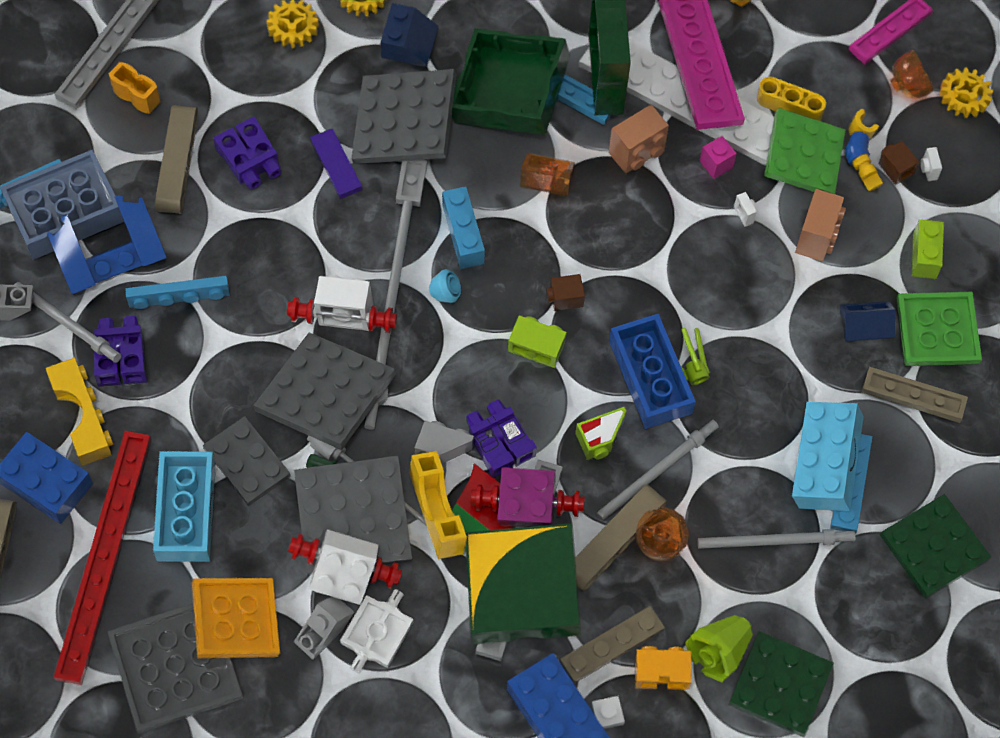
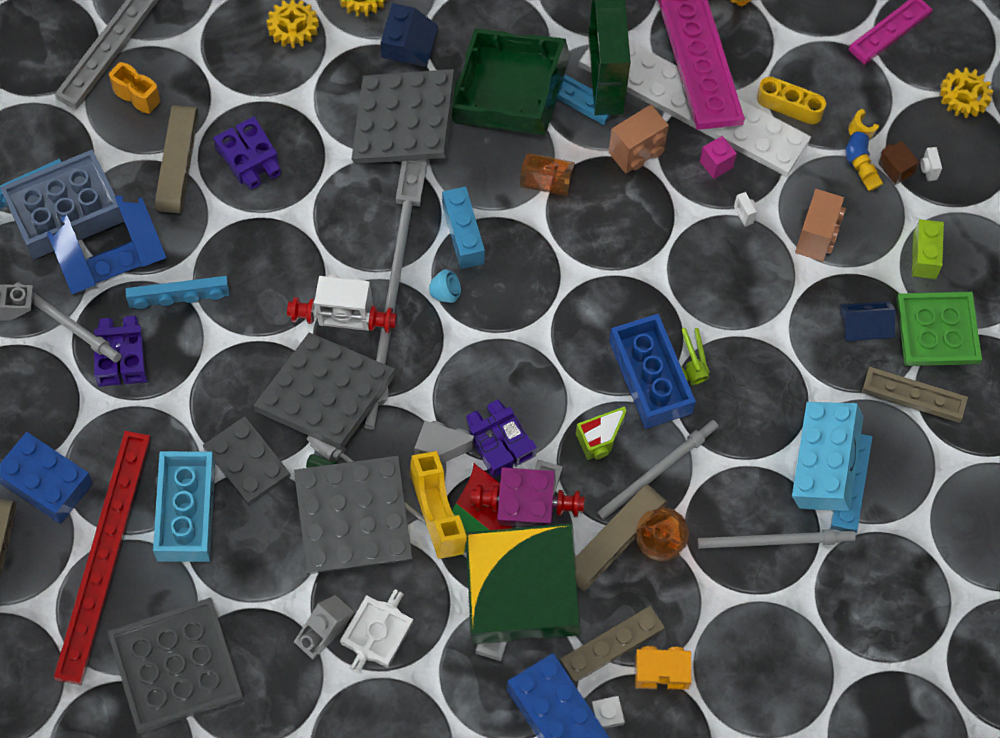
yellow arch [45,358,113,466] -> none
light orange plate [192,578,280,658] -> none
white brick [288,529,402,605] -> none
dark purple tile [310,128,362,199] -> none
lime brick [508,315,567,368] -> none
reddish brown brick [546,274,585,311] -> none
lime cone [685,615,753,682] -> none
dark green plate [729,631,834,737] -> none
bright green plate [764,108,845,194] -> none
dark green plate [880,494,991,599] -> none
clear orange cylinder [890,50,934,99] -> none

